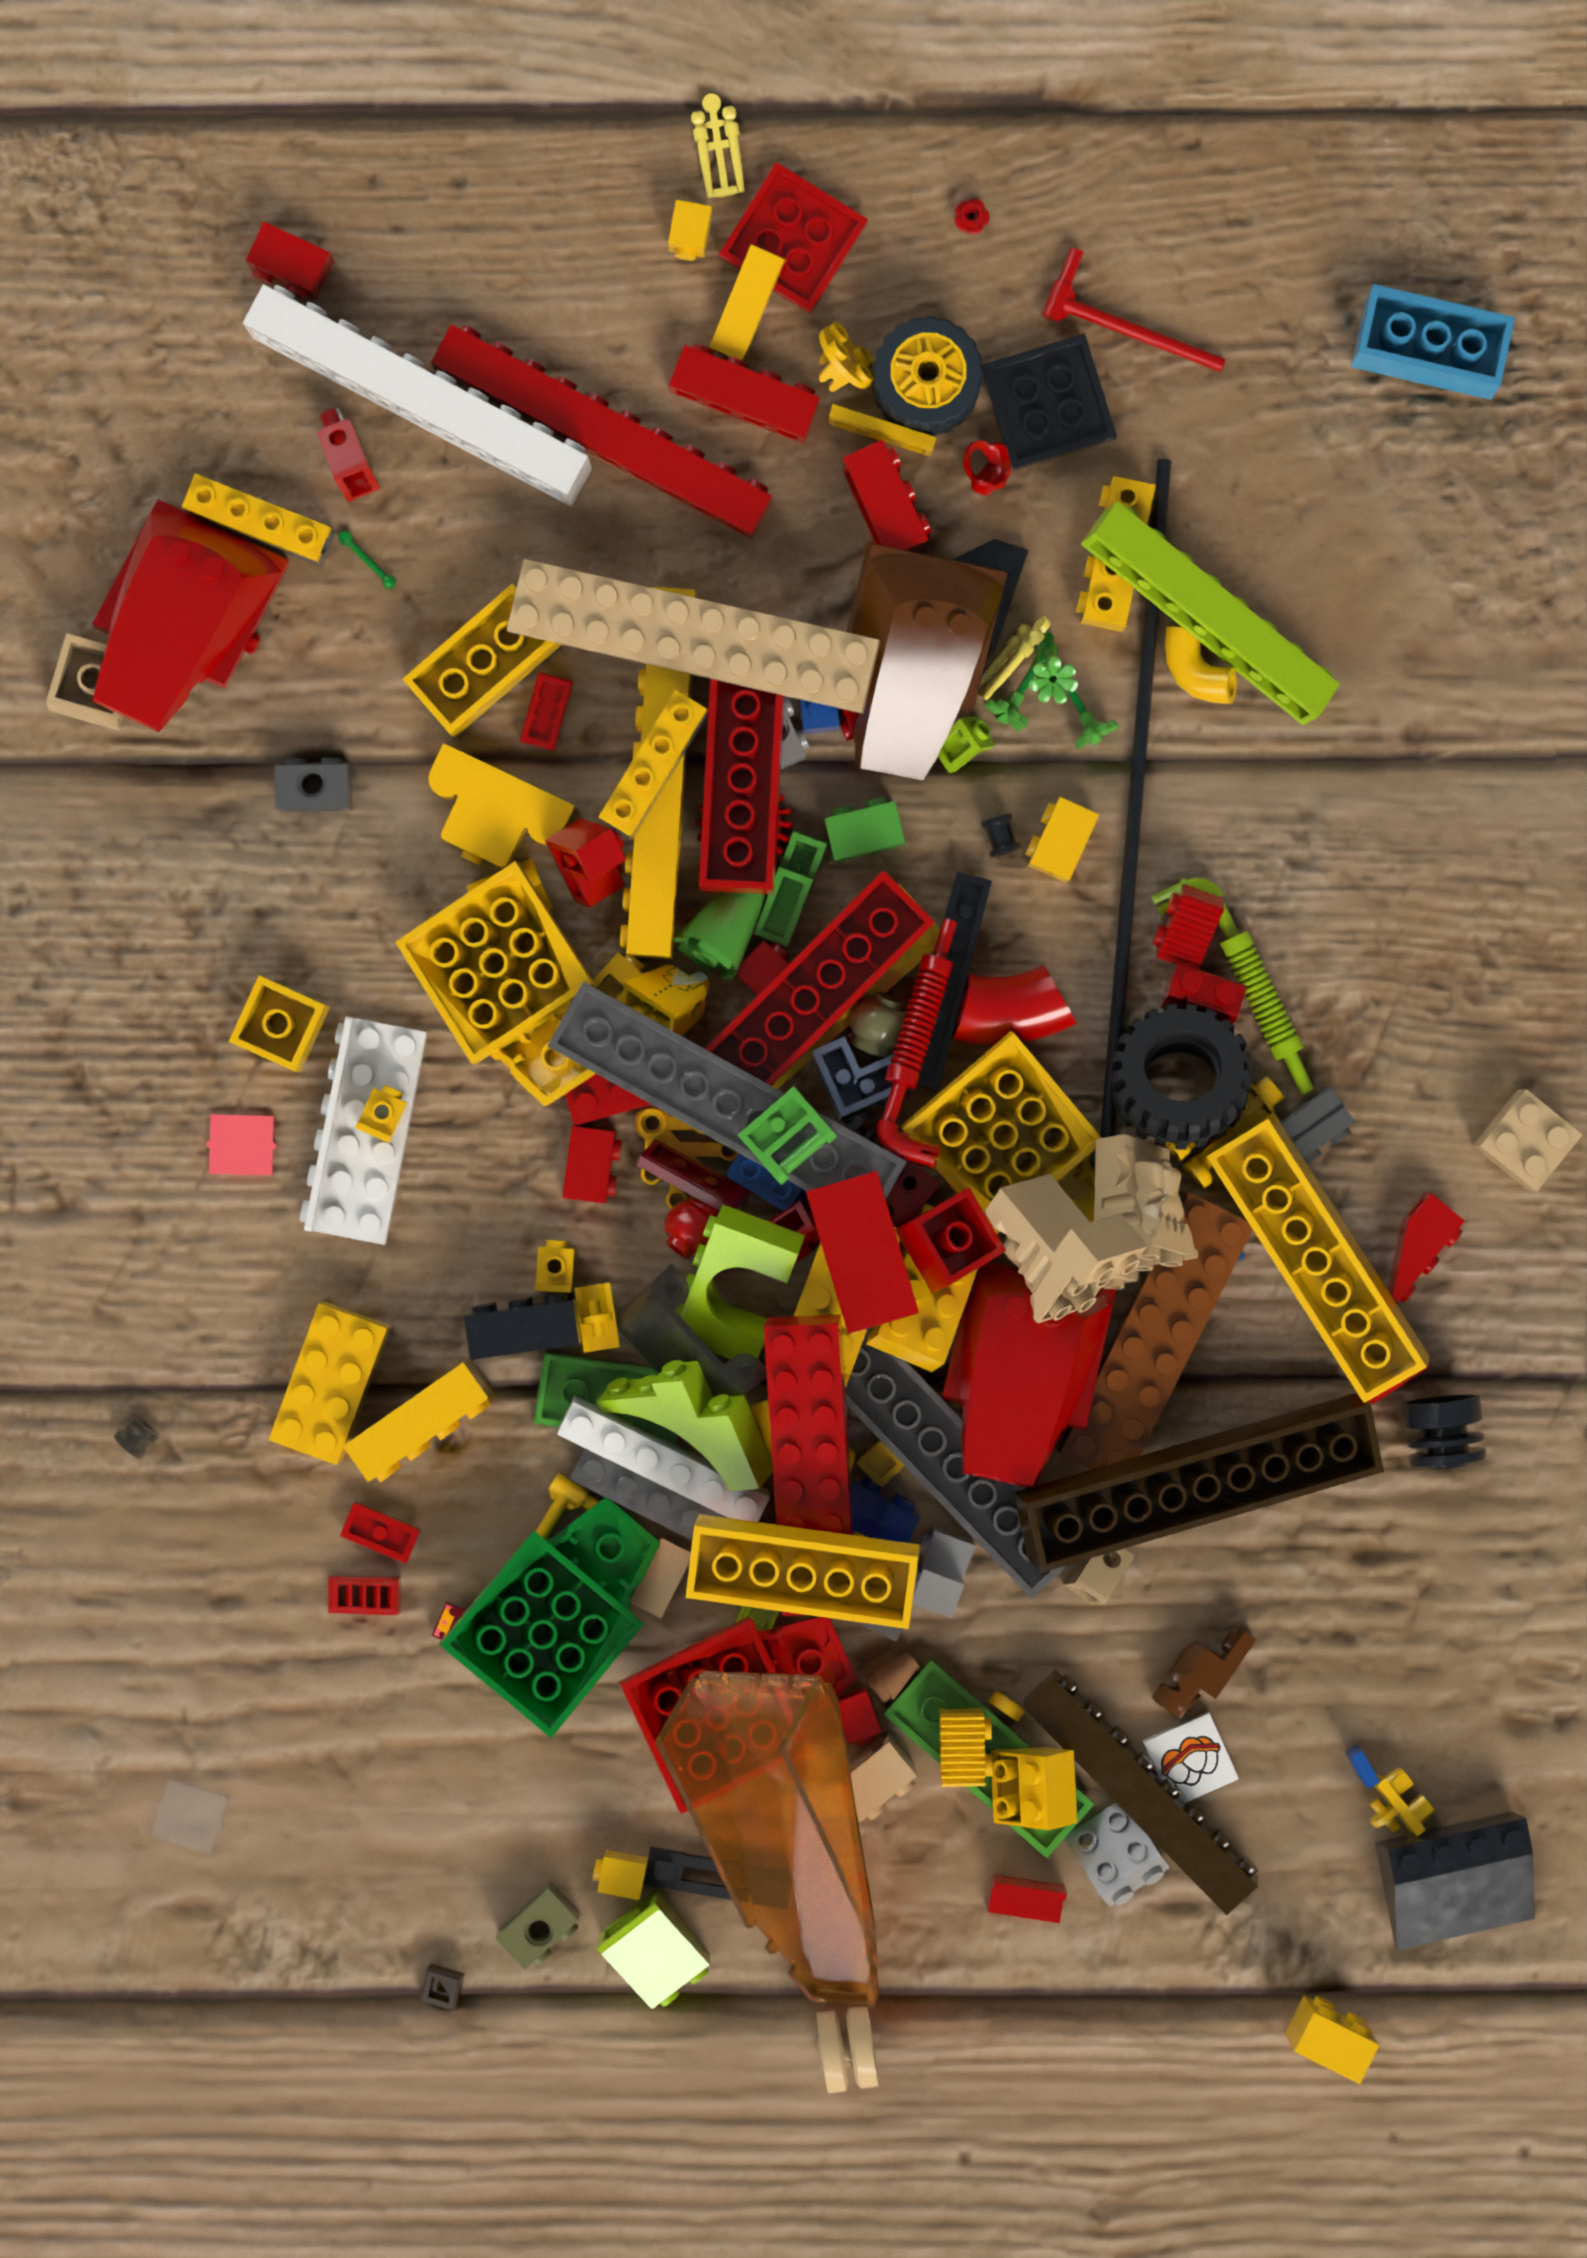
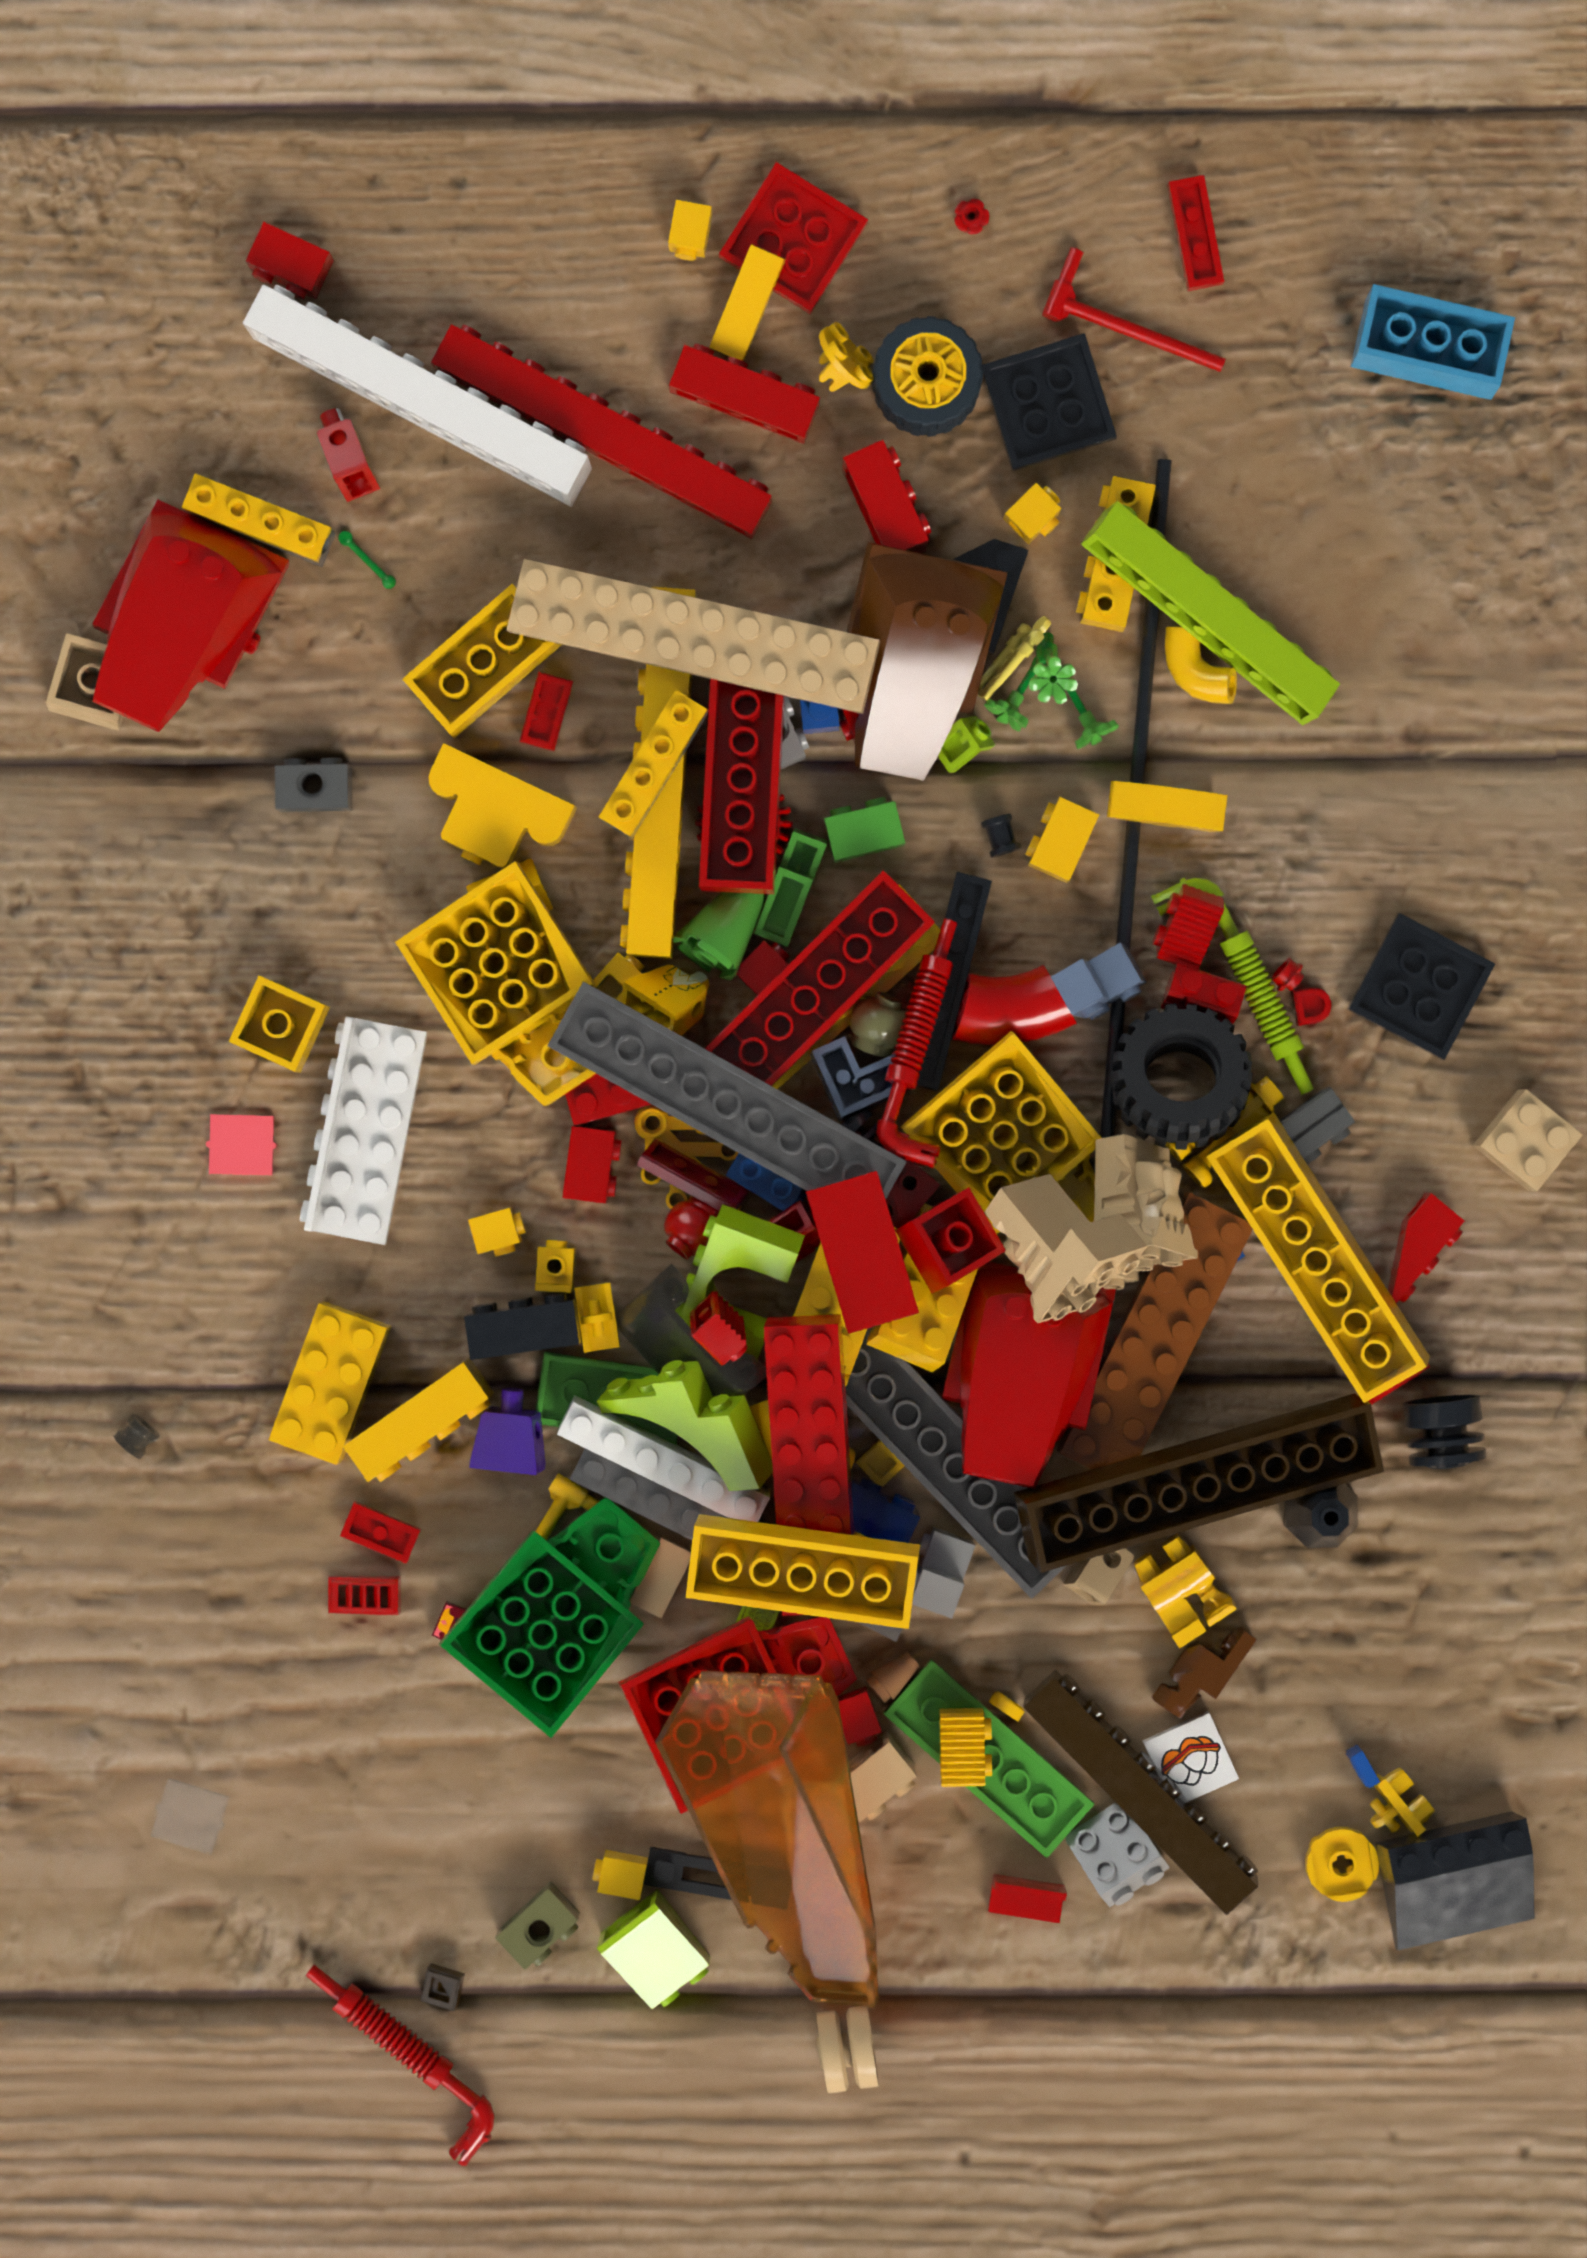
yellow brick [355,1084,409,1143] -> none
red brick [545,818,626,908] -> none
light yellow piece [691,93,745,198] -> none
bright green plate [738,1086,837,1185] -> none
yellow tile [829,404,937,457] -> none
red piece [963,440,1011,496] -> none
yellow slope [990,1747,1077,1830] -> none
yellow brick [1285,1995,1380,2084] -> none
none -> red piece [305,1964,495,2166]
none -> yellow brick [468,1207,526,1257]
none -> dark purple torso [469,1388,546,1475]
none -> red brick [689,1291,748,1366]
none -> yellow brick [1003,483,1062,545]
none -> sand blue brick [1051,943,1147,1020]
none -> yellow slope [1107,781,1228,832]
none -> yellow hips [1134,1533,1237,1649]
none -> red plate [1167,175,1225,292]
none -> red plate [1271,958,1304,991]
none -> black cone [1283,1484,1358,1548]
none -> red tile [1292,988,1332,1026]
none -> yellow plate [1305,1826,1379,1902]
none -> black plate [1347,913,1495,1060]

